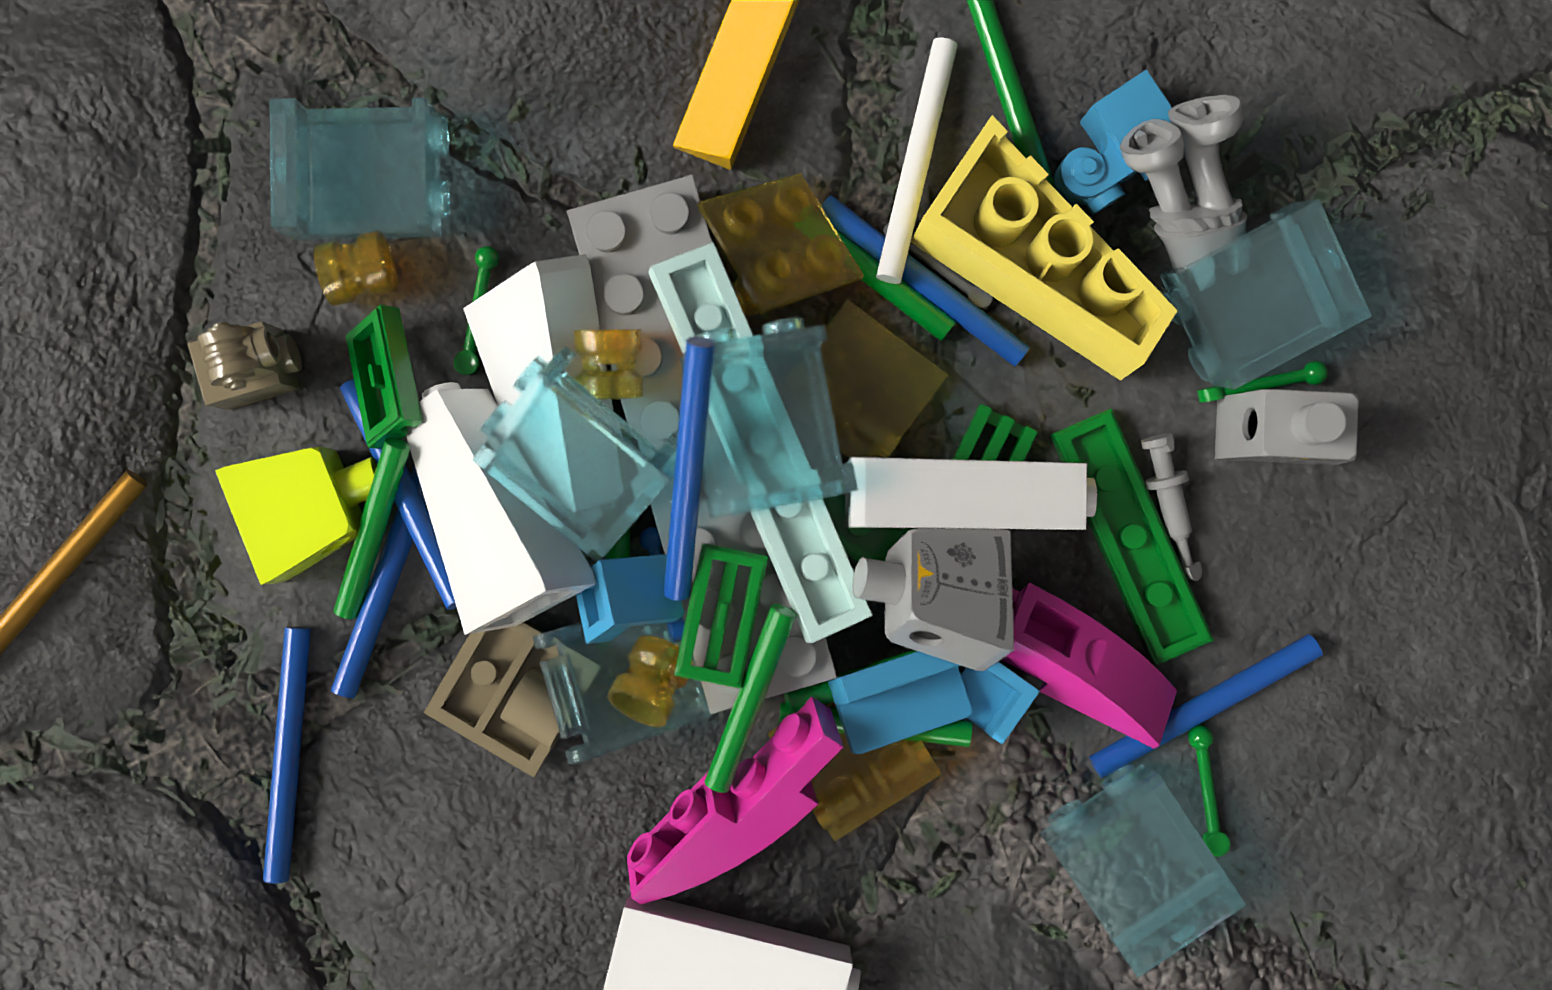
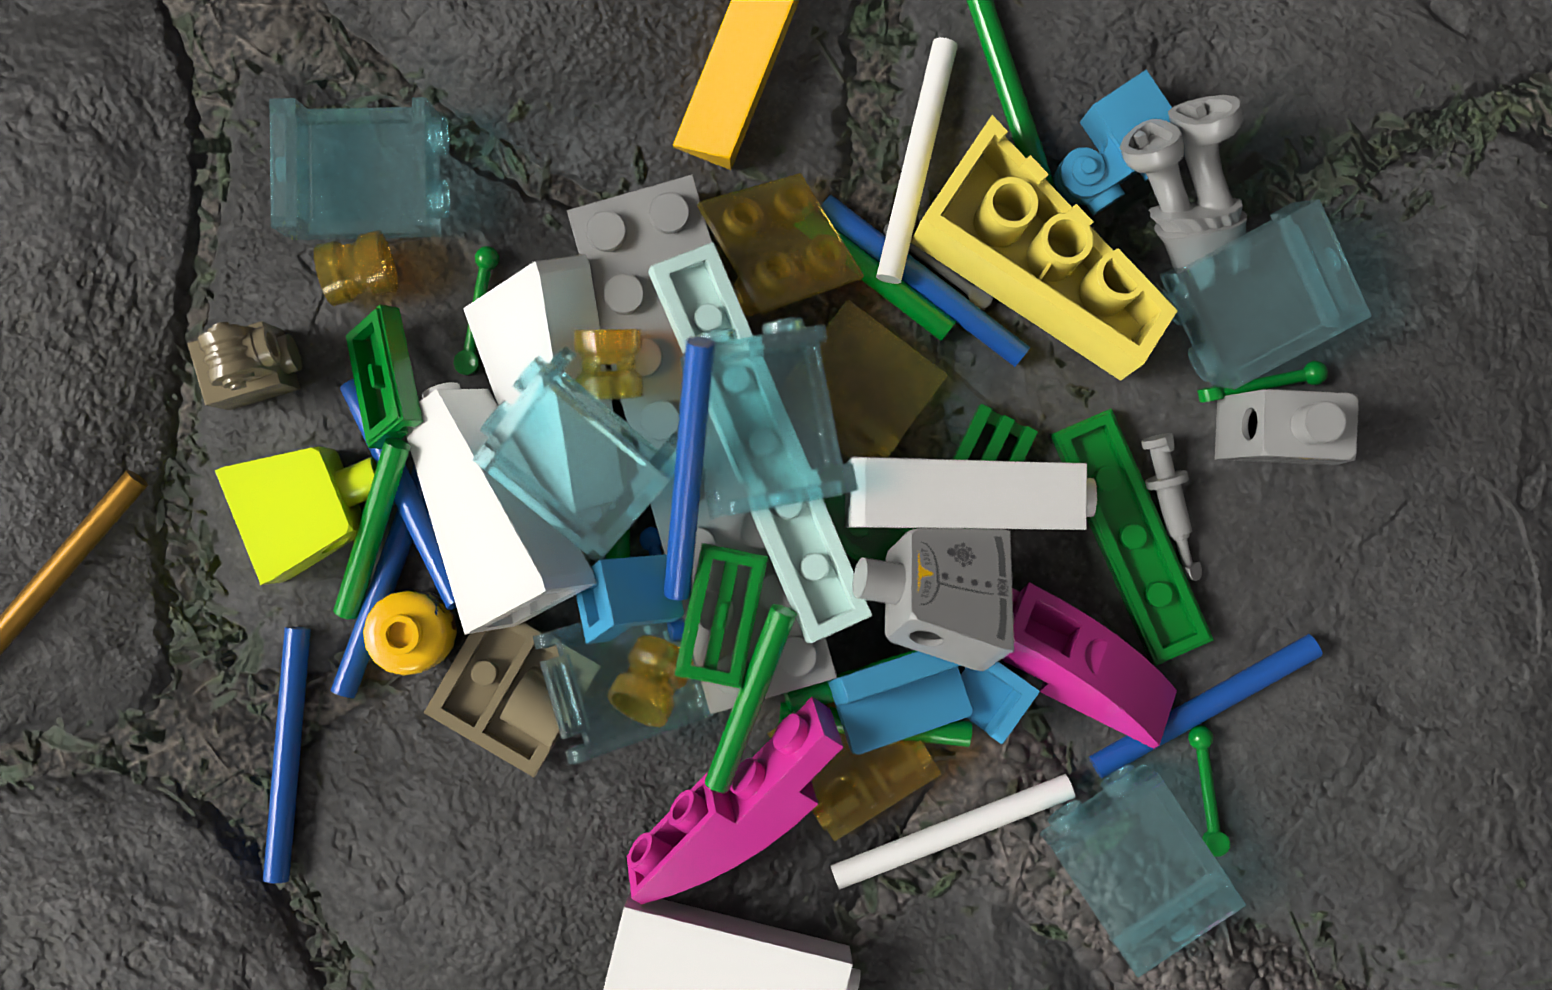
none -> yellow head [363,589,457,676]
none -> white bar [830,774,1076,890]

